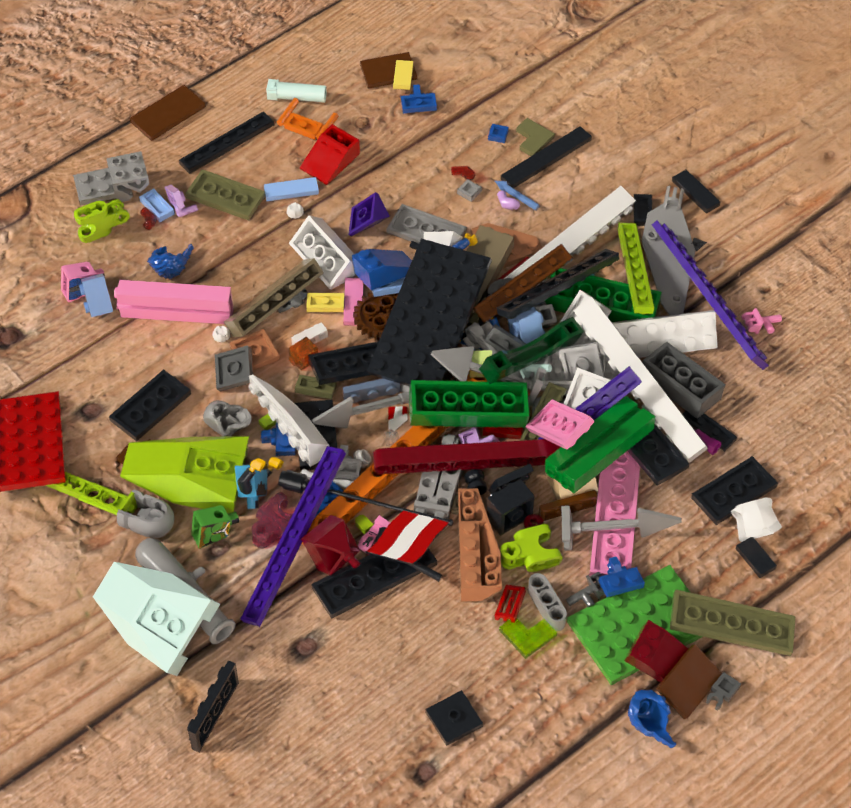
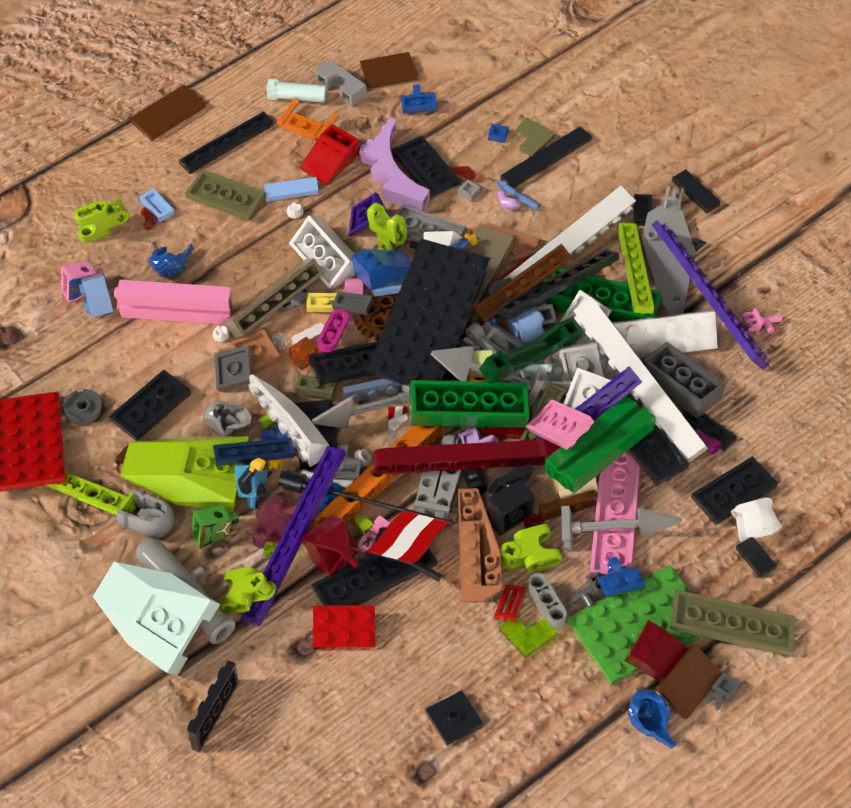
light grey piece [73,151,149,206] -> none
lavender plate [165,185,198,217] -> none
light yellow tile [393,60,413,90] -> none
none -> dark grey plate [63,389,103,426]
none -> dark blue plate [213,437,295,466]
none -> lime piece [217,567,276,615]
none -> clear neon green plate [264,541,278,559]
none -> clear plate [271,332,290,350]
none -> red plate [313,605,375,648]
none -> light grey arch [315,60,367,108]
none -> dark pink plate [317,309,349,352]
none -> dark grey tile [332,291,374,315]
none -> lavender arch [359,118,430,211]
none -> lime piece [367,202,407,250]
none -> black plate [392,135,460,198]

